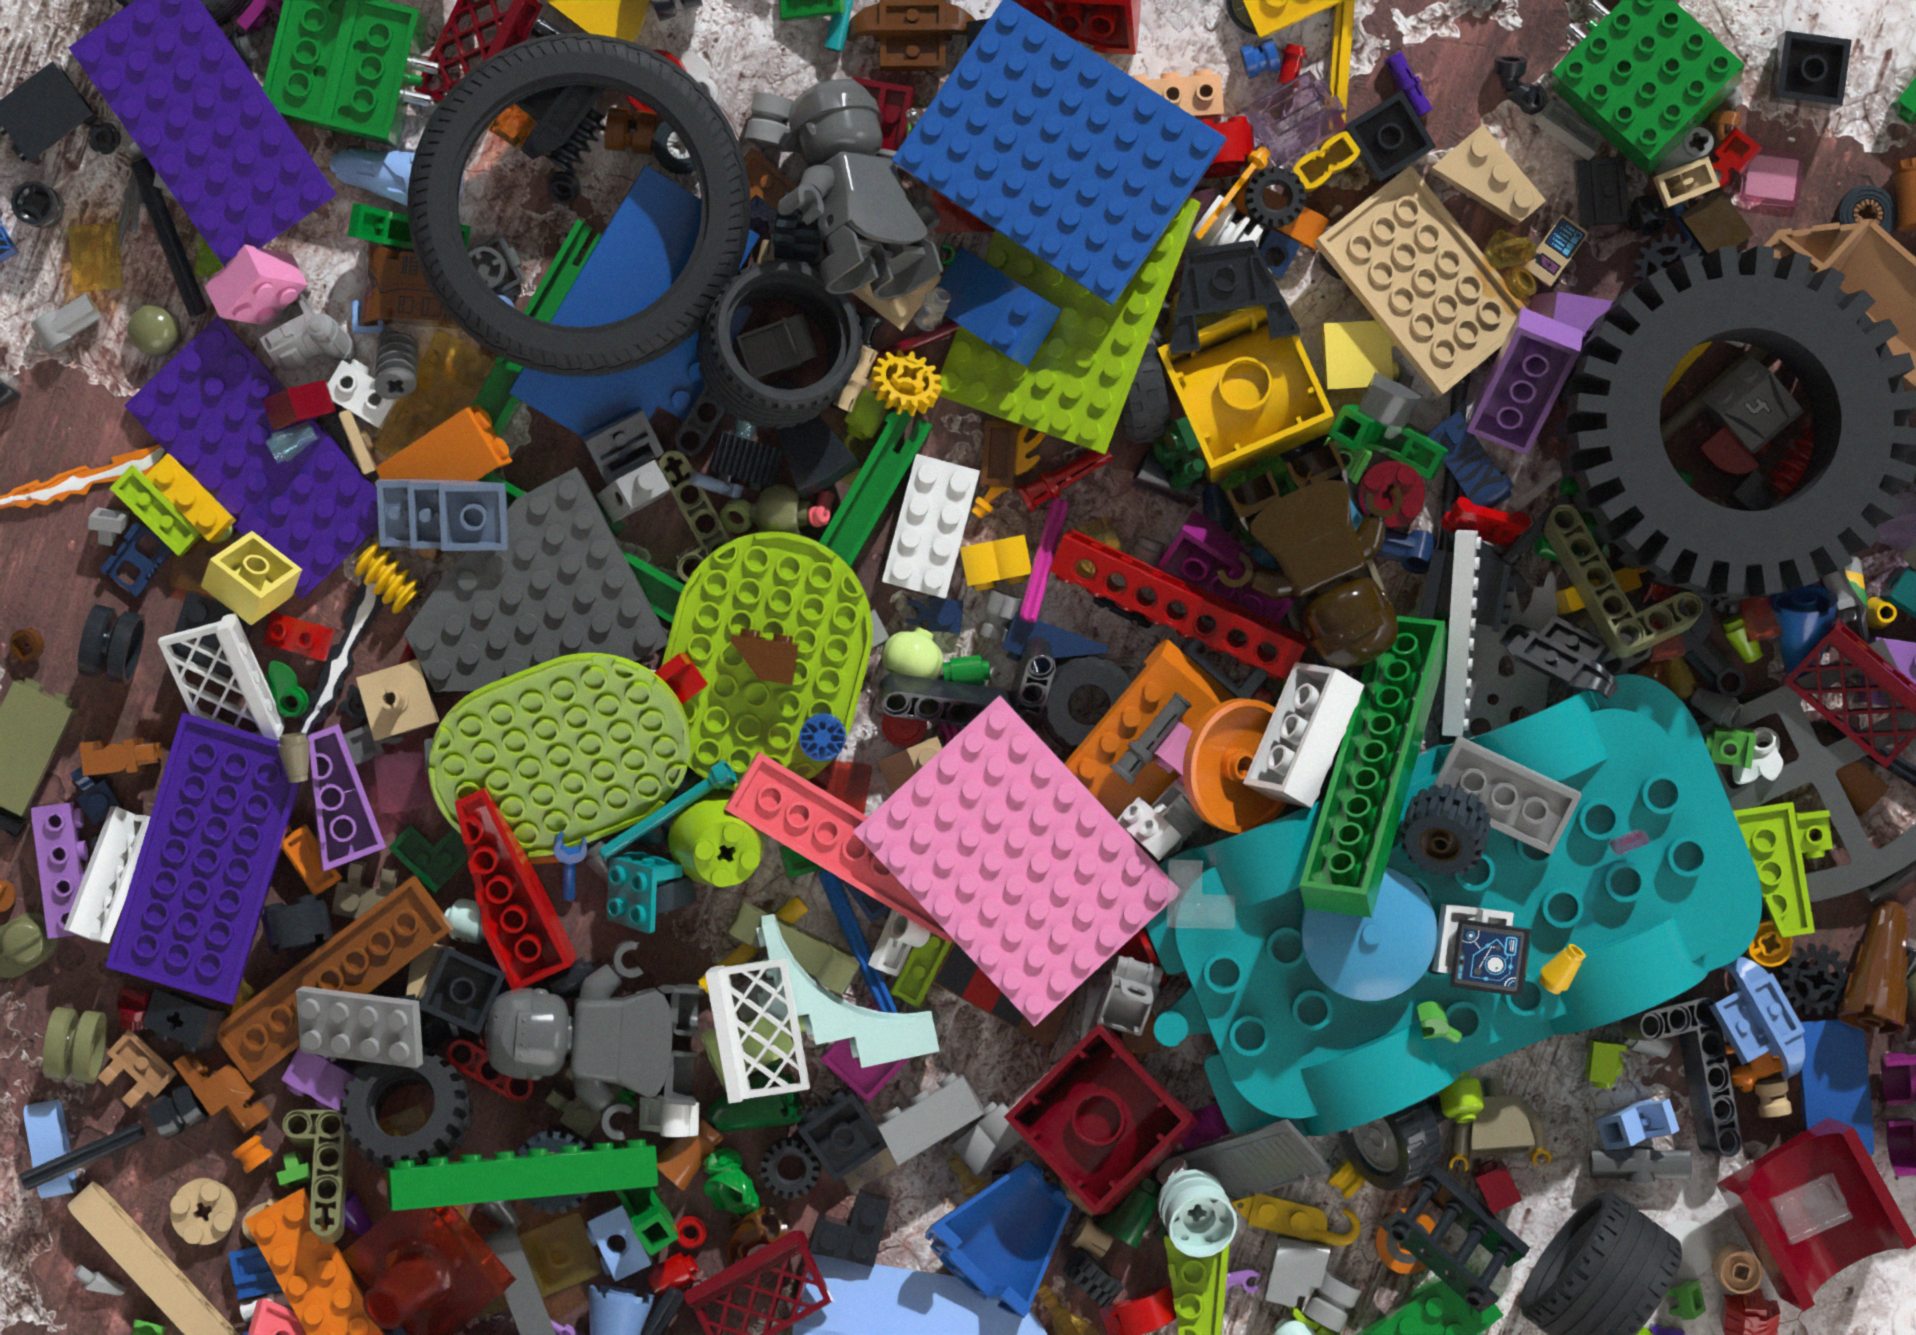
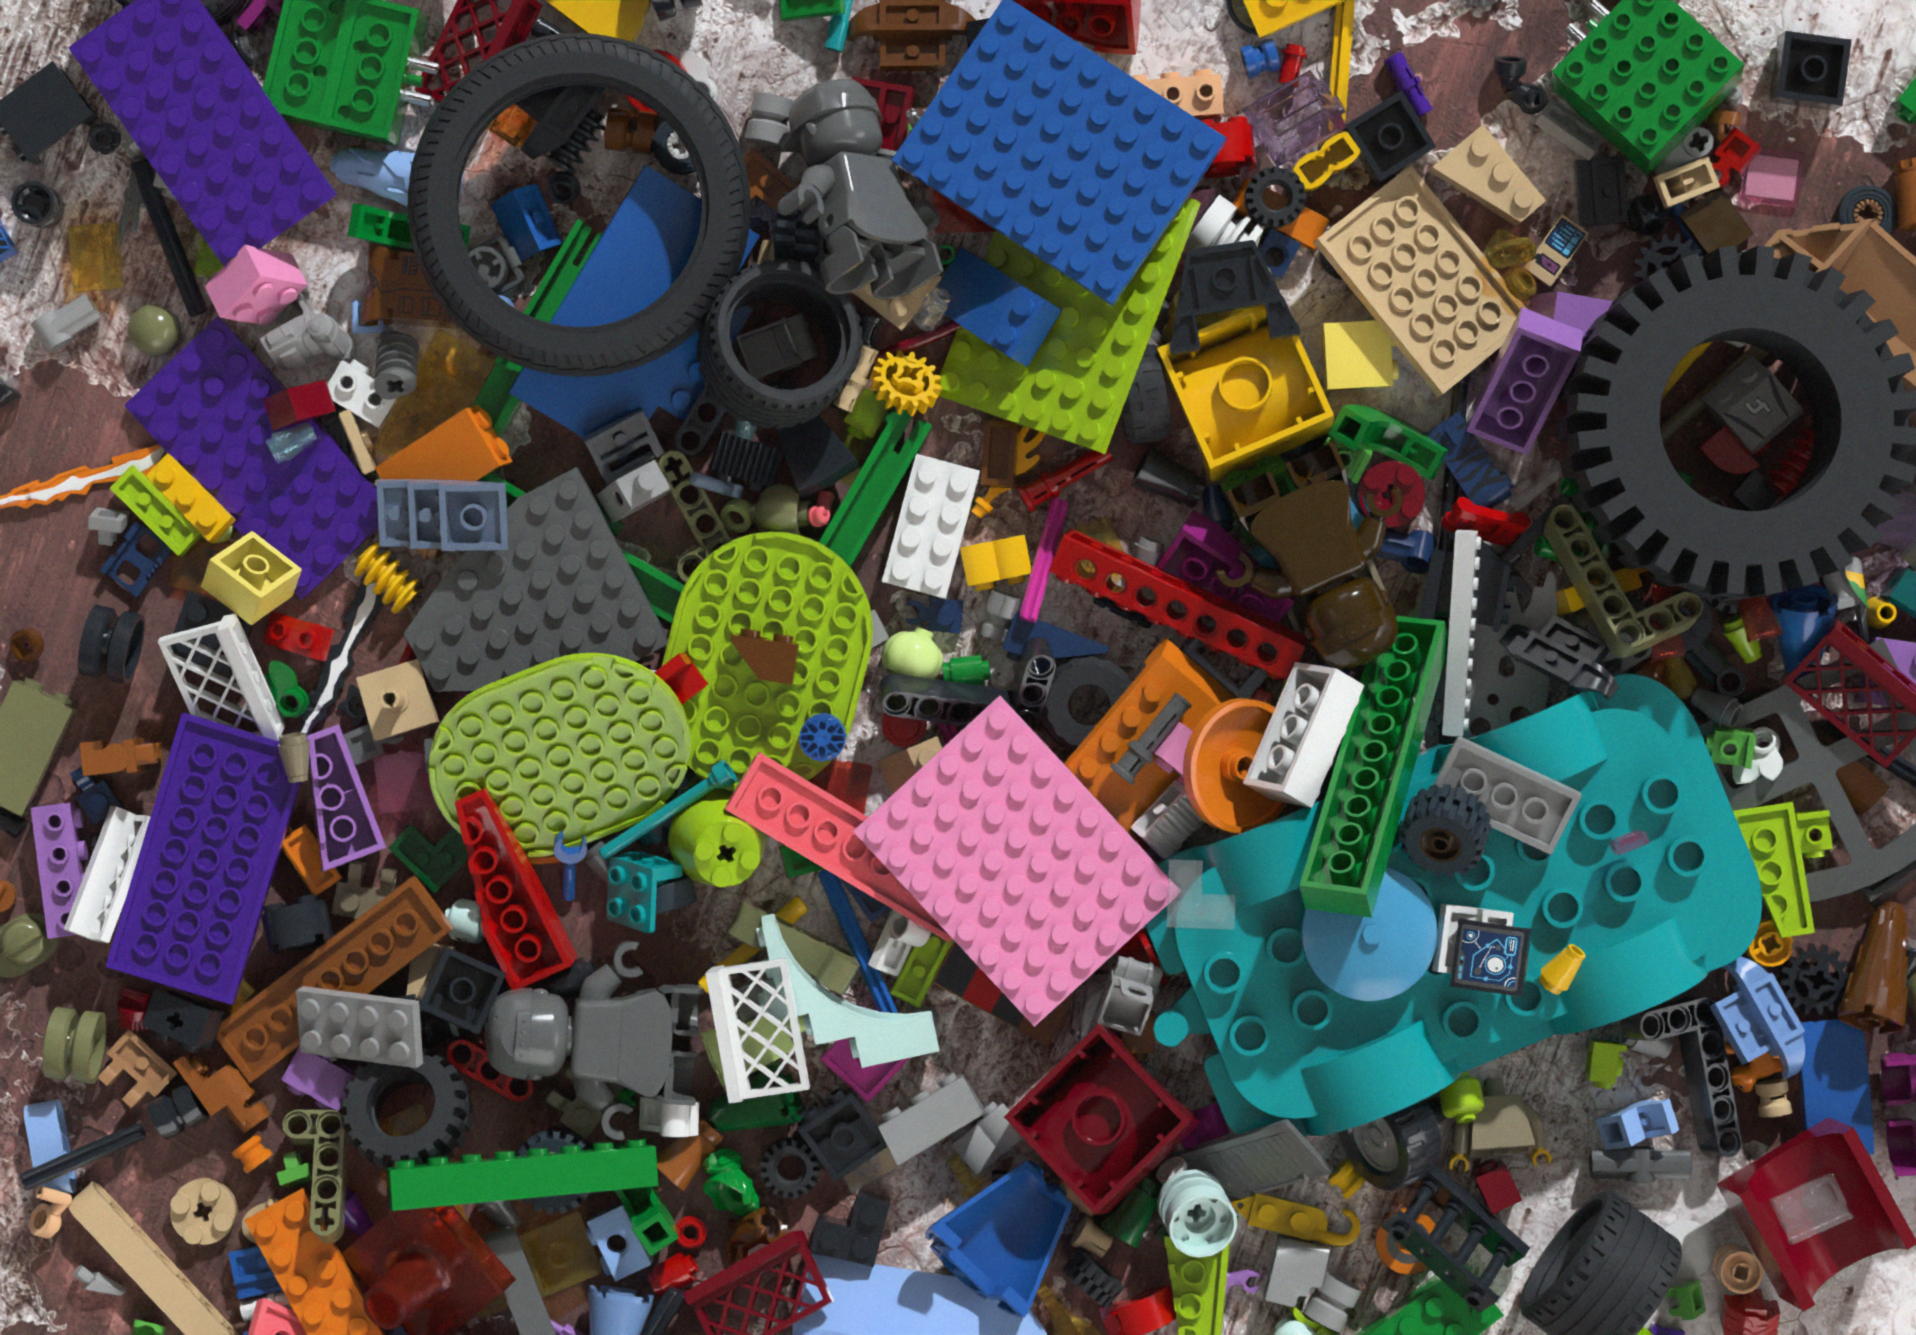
white plate [1116,797,1182,861] -> none
dark green plate [1153,417,1205,491] -> none
light orange piece [1195,146,1270,240] -> none
dark grey brick [1357,372,1423,427] -> none
bright green piece [1417,1001,1462,1044] -> none
none -> light nougat plate [29,1185,72,1239]
none -> blue panel [492,183,563,263]

